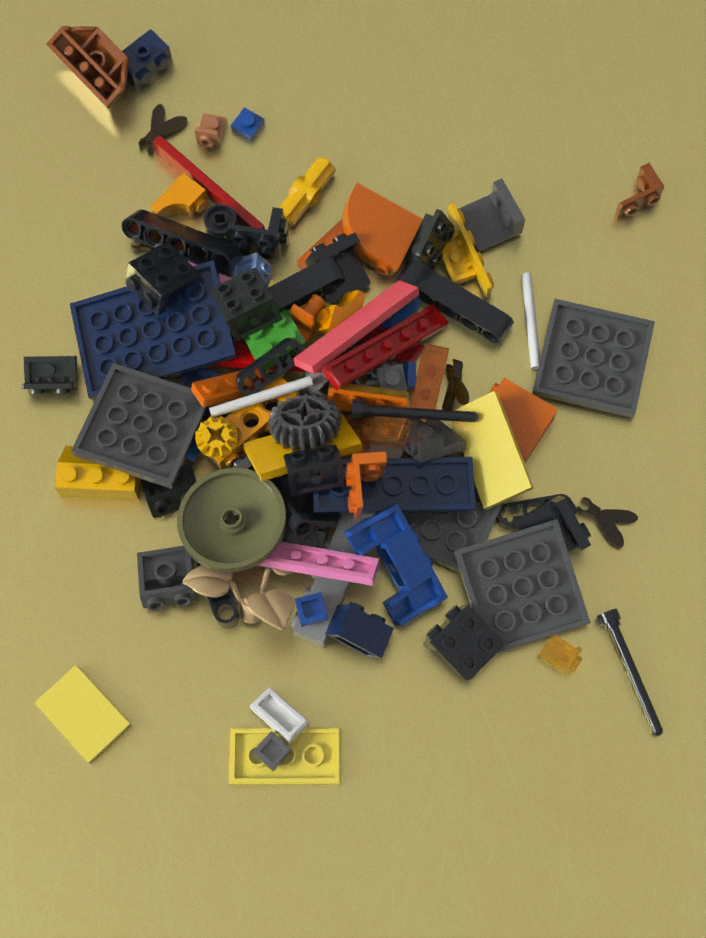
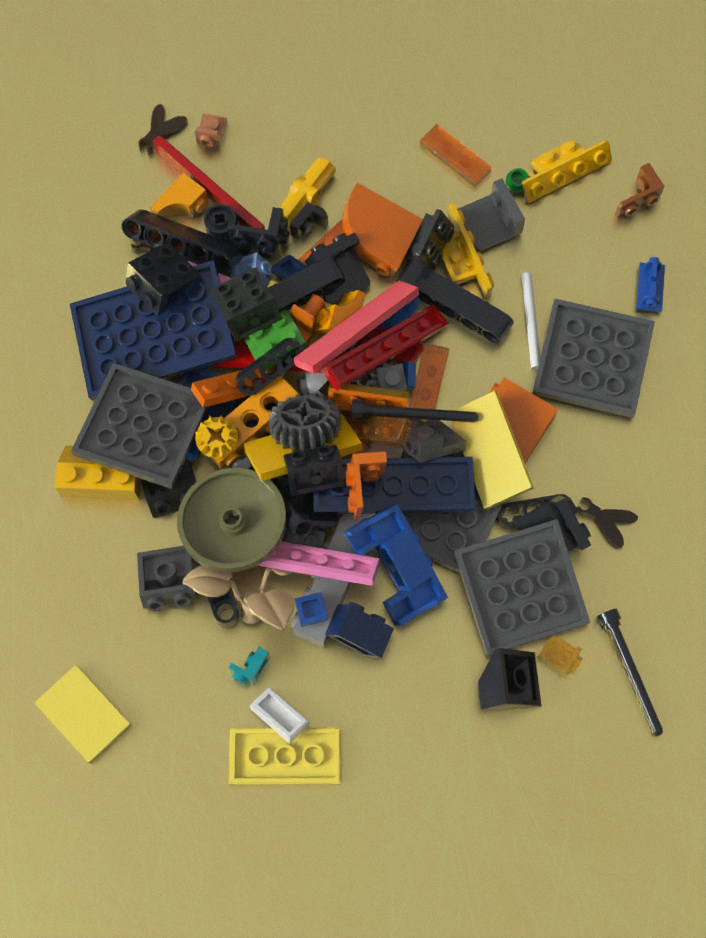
pearl dark grey bracket [22,356,78,394] -> none
dark orange wedge [46,26,130,109] -> none
dark blue brick [122,29,173,89] -> none
white bar [209,376,313,418] -> none
blue plate [231,107,265,142] -> none
flat silver tile [253,731,292,772] -> none
black bracket [423,604,504,680] -> none
dark brown piece [442,358,469,410] -> none
none -> teal bracket [228,647,271,685]
none -> dark blue plate [272,254,307,280]
none -> black bracket [290,202,328,240]
none -> clear orange tile [420,124,492,187]
none -> black slope [478,648,542,711]
none -> green plate [505,168,530,193]
none -> yellow bracket [522,140,612,203]
none -> blue hinge [636,257,665,312]

